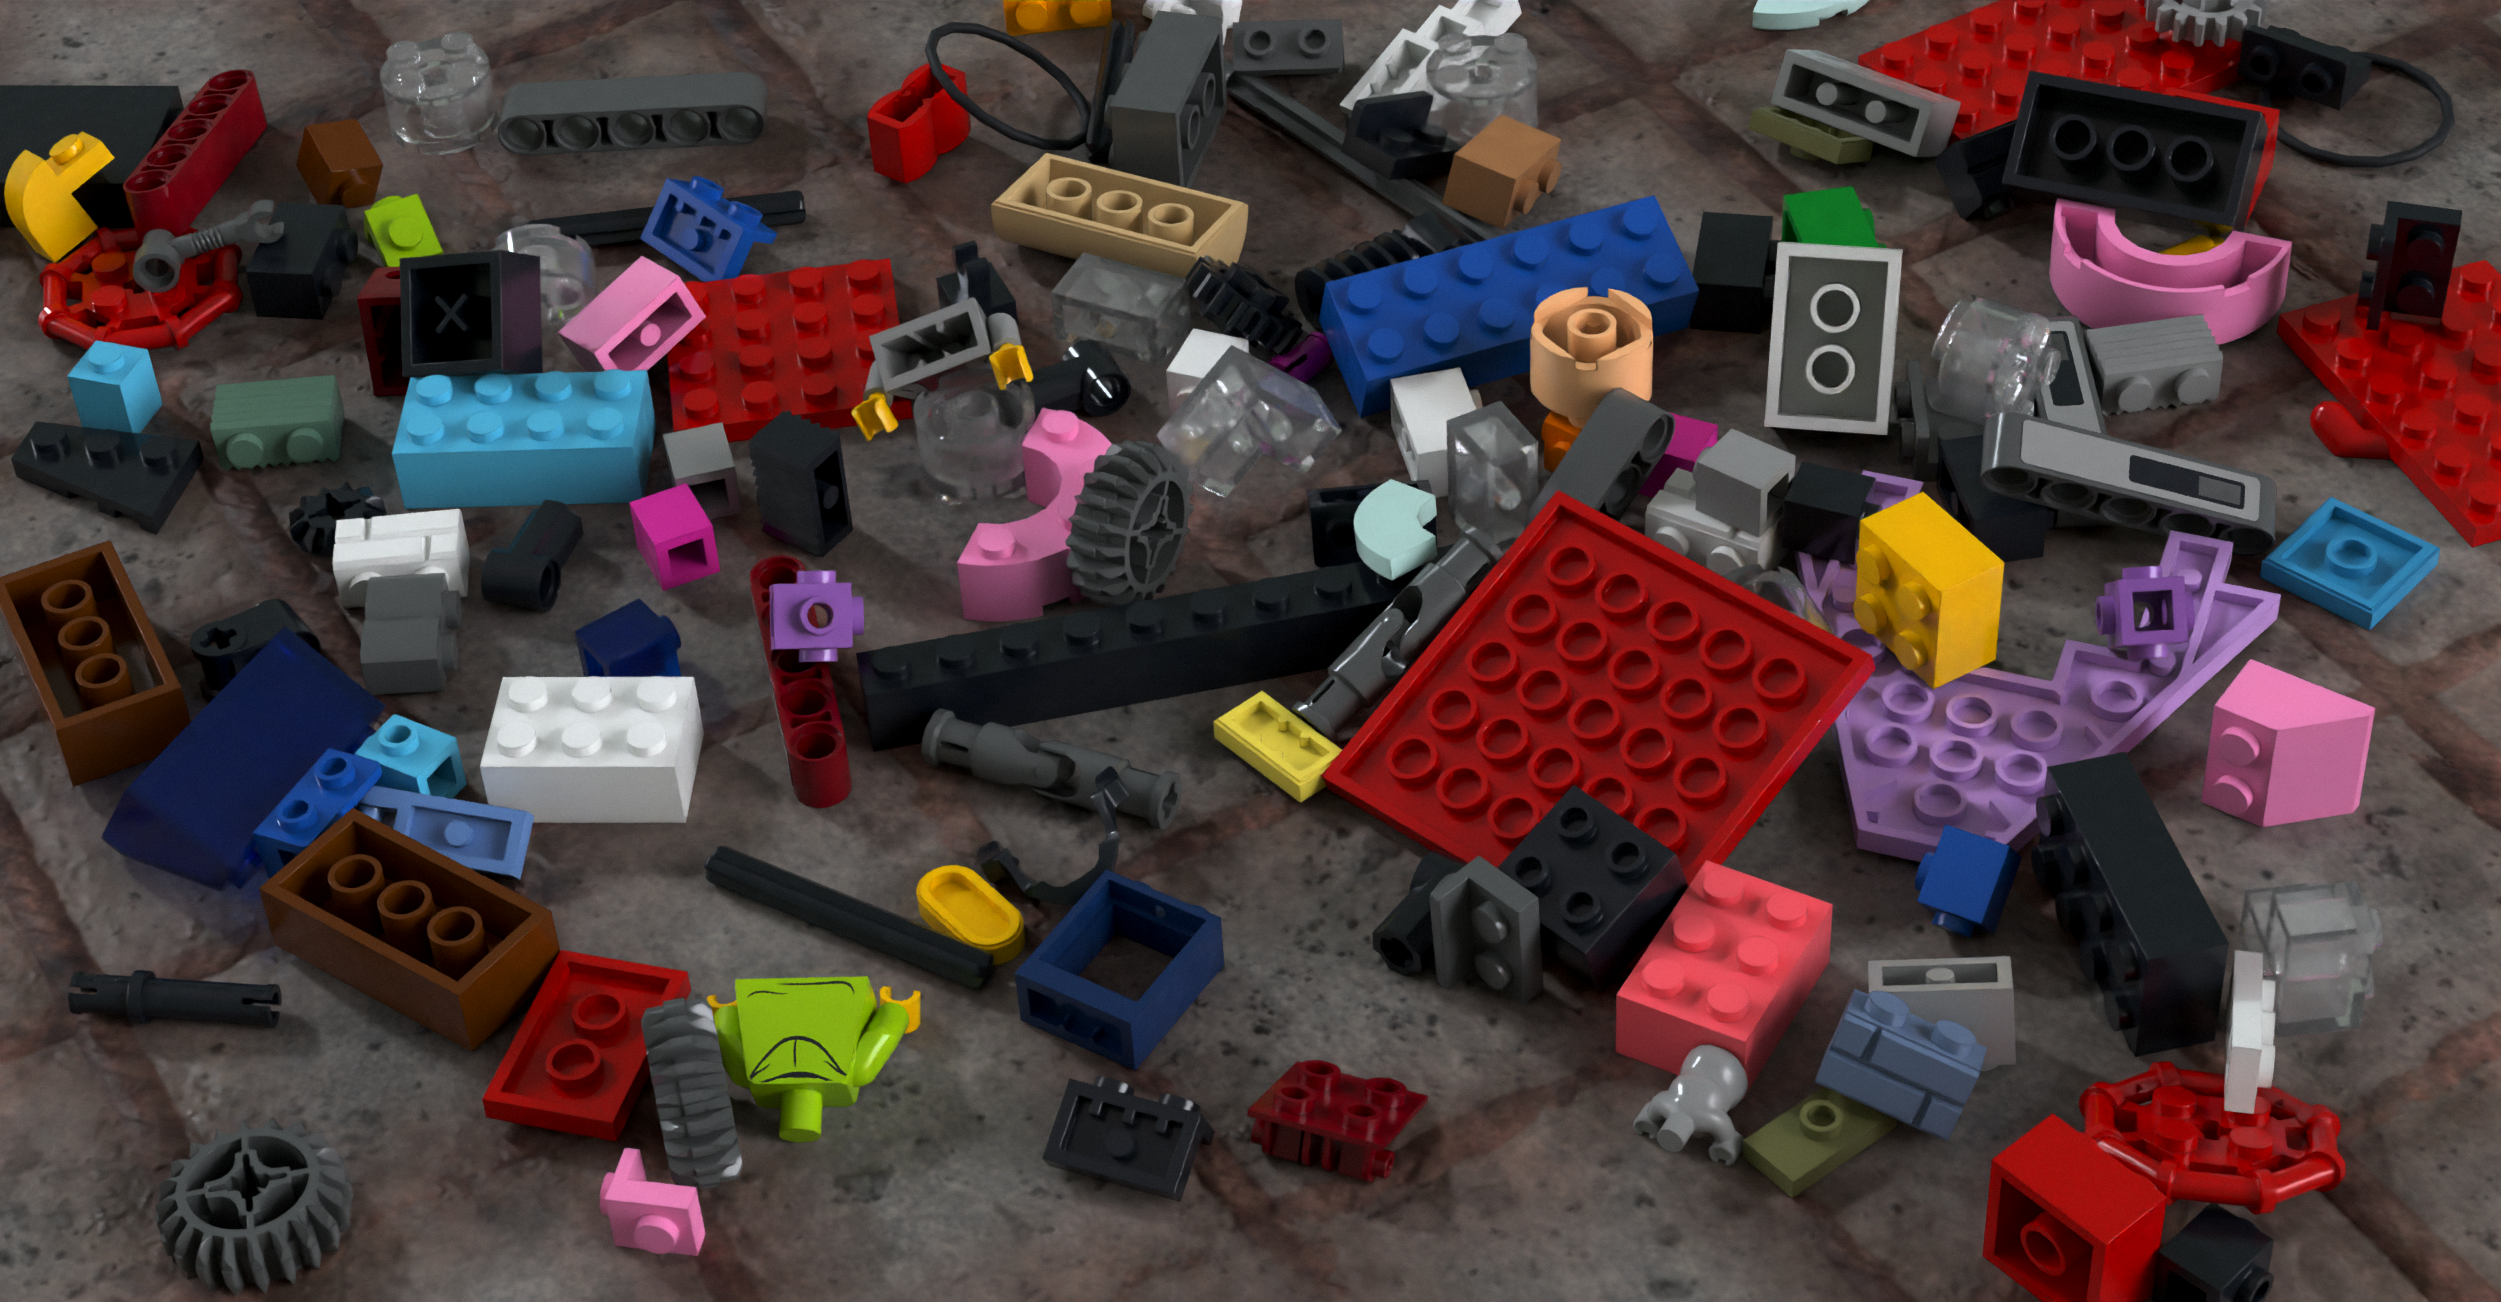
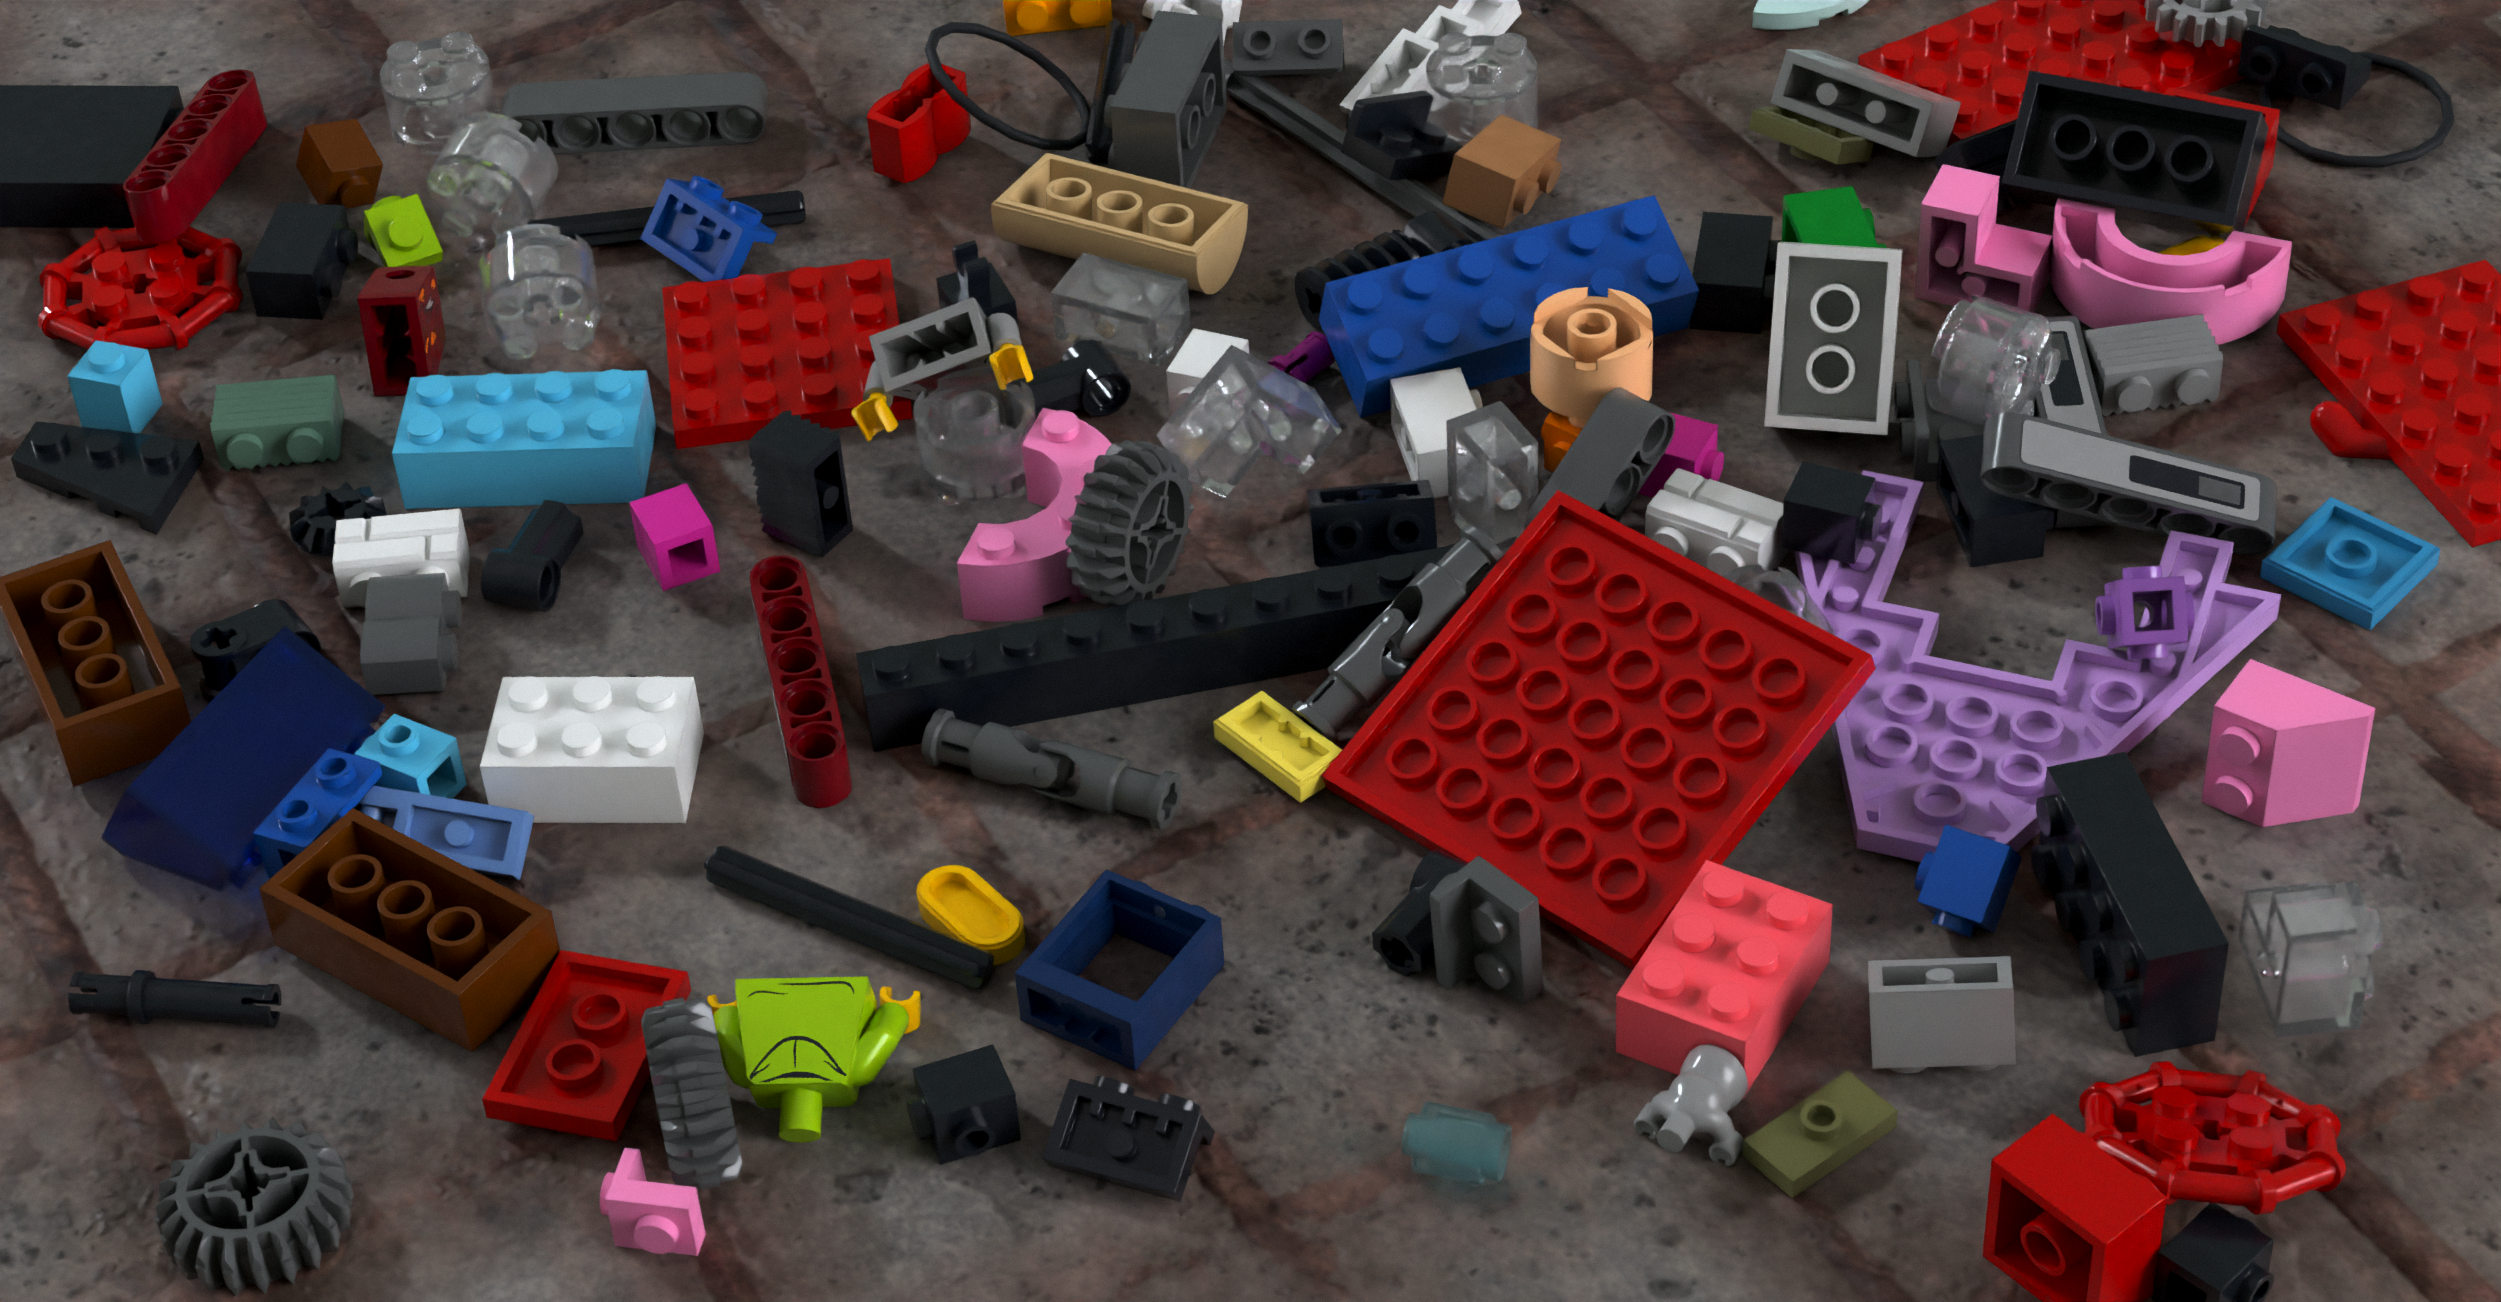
yellow brick [4,131,114,263] -> none
dark grey brick [133,200,284,293] -> none
black brick [400,250,543,378] -> none
bright pink brick [557,256,706,372] -> none
clear blue brick [575,598,681,677] -> none
light grey brick [663,422,743,520] -> none
medium lavender brick [769,571,864,662] -> none
black helmet [977,766,1130,906] -> none
black gear [1184,255,1304,355] -> none
dark red hinge [1247,1060,1428,1183] -> none
light aqua tile [1353,479,1437,581] -> none
black brick [1497,785,1689,993] -> none
light grey brick [1693,428,1796,538] -> none
sand blue brick [1814,989,1987,1142] -> none
yellow brick [1853,492,2004,690] -> none
white plate [2224,950,2275,1114] -> none
black bracket [2357,201,2462,331] -> none
none -> clear brick [426,112,558,243]
none -> black brick [907,1044,1021,1165]
none -> clear light blue brick [1402,1101,1512,1185]
none -> bright pink brick [1915,164,2053,320]

